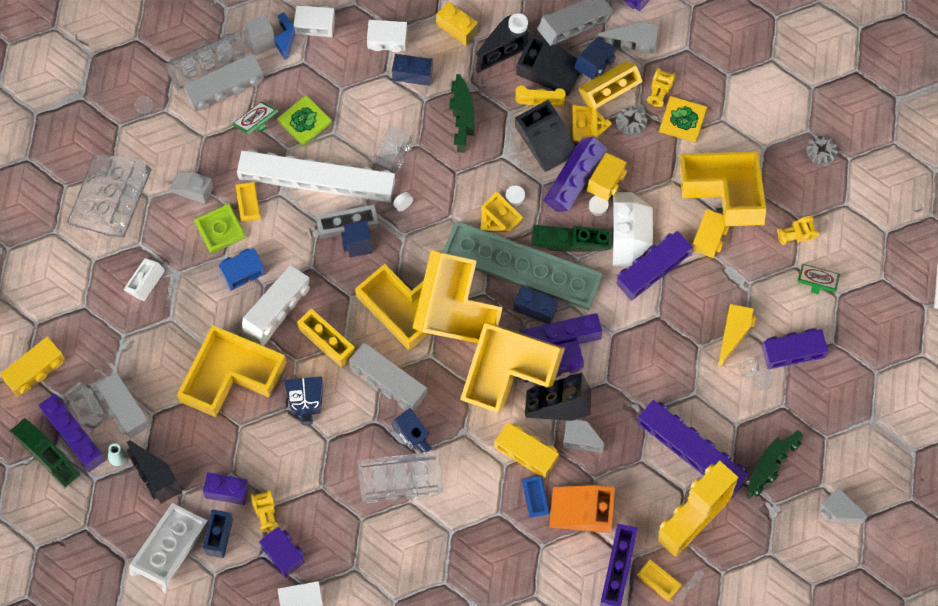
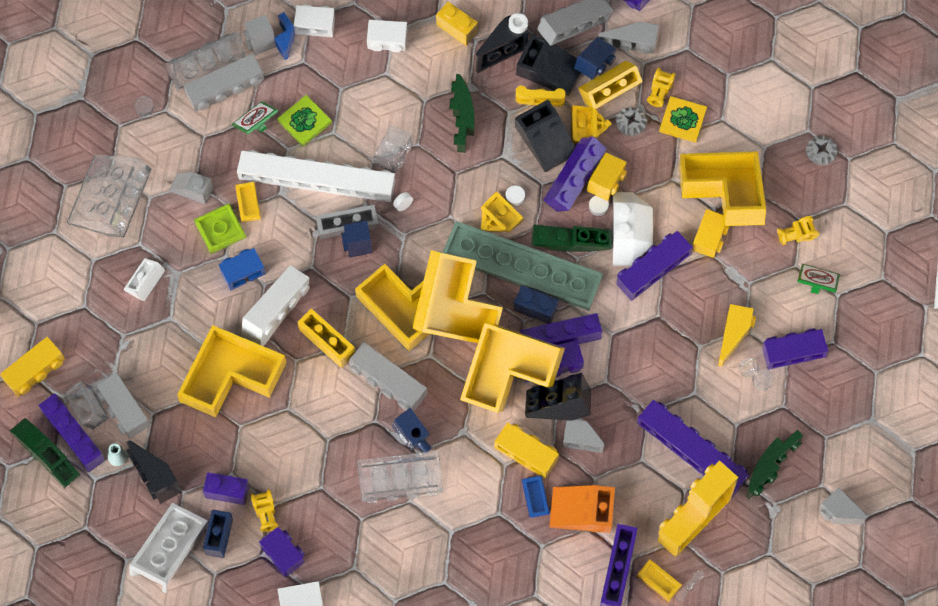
dark blue torso [284,376,324,425] -> none
dark blue brick [392,54,433,86] -> none

